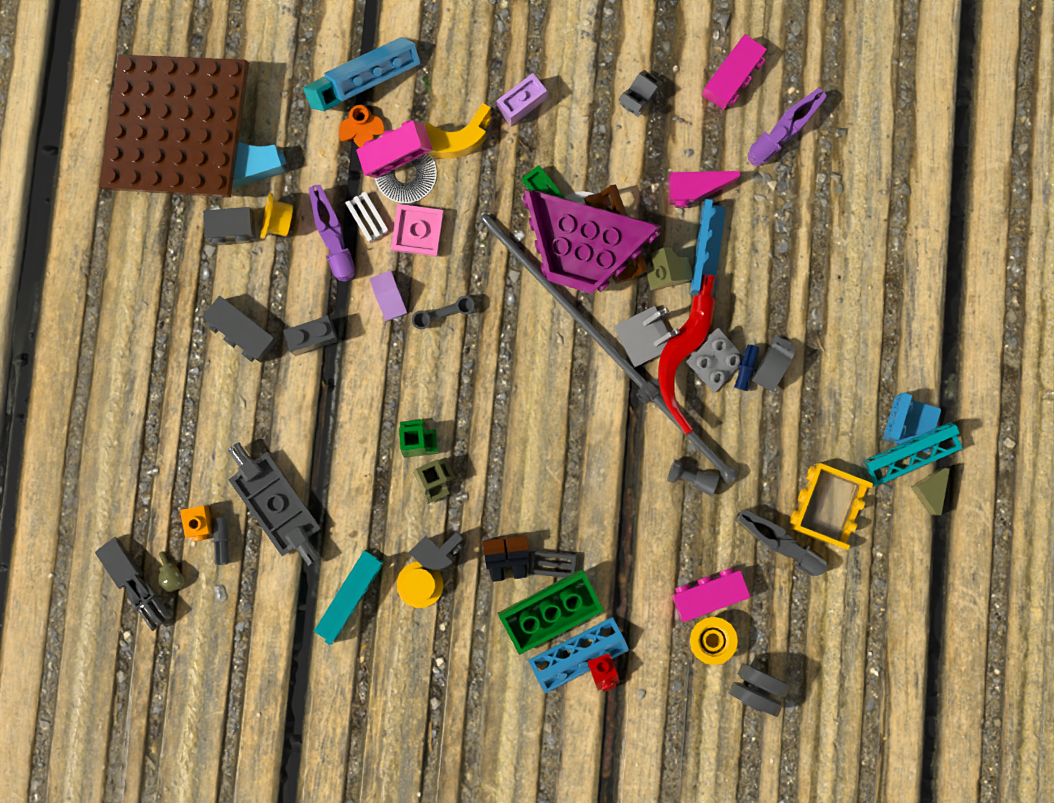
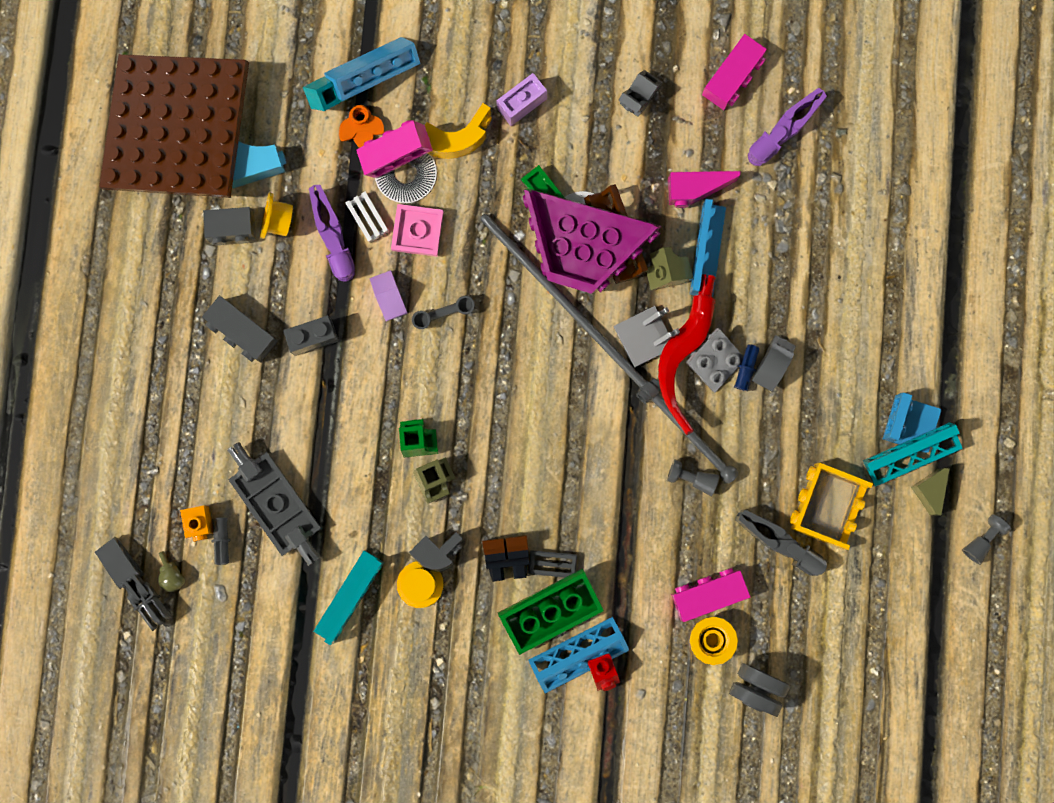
none -> dark grey piece [962,514,1011,565]

